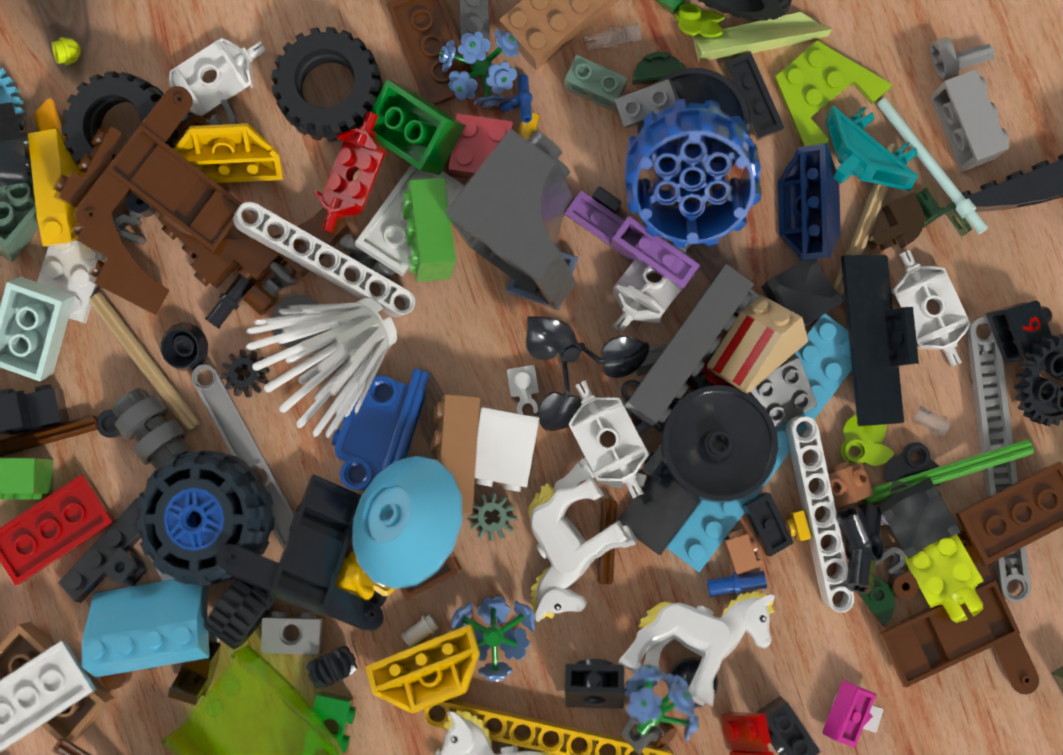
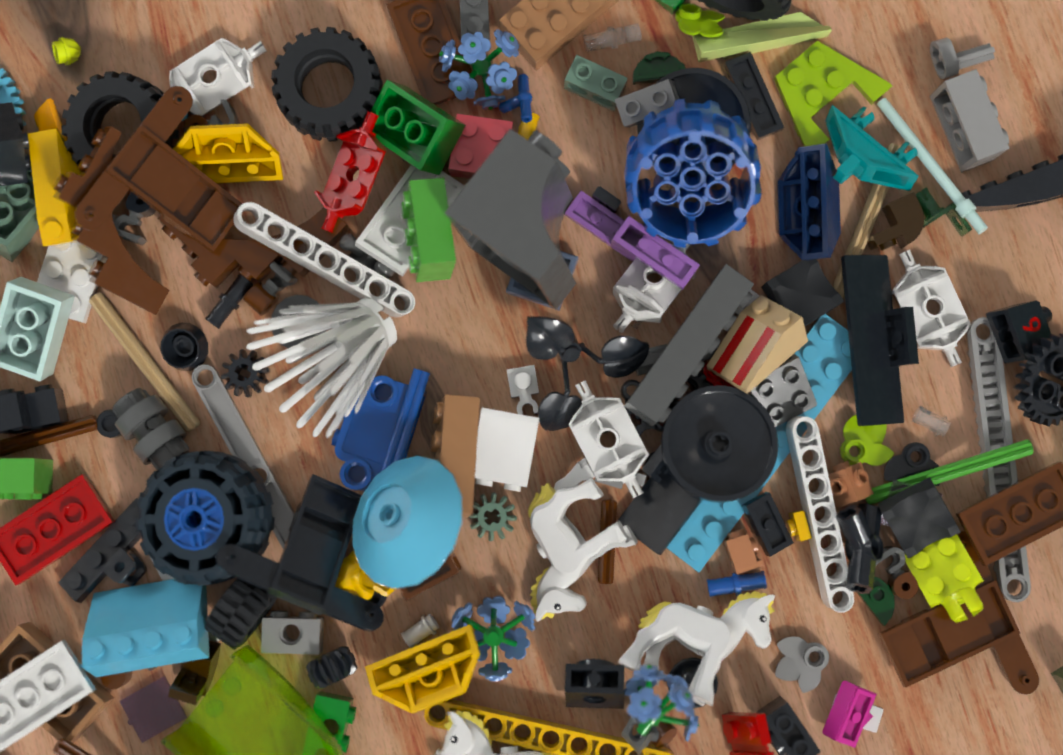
none -> piece [120,676,187,743]
none -> light grey plate [775,636,829,693]

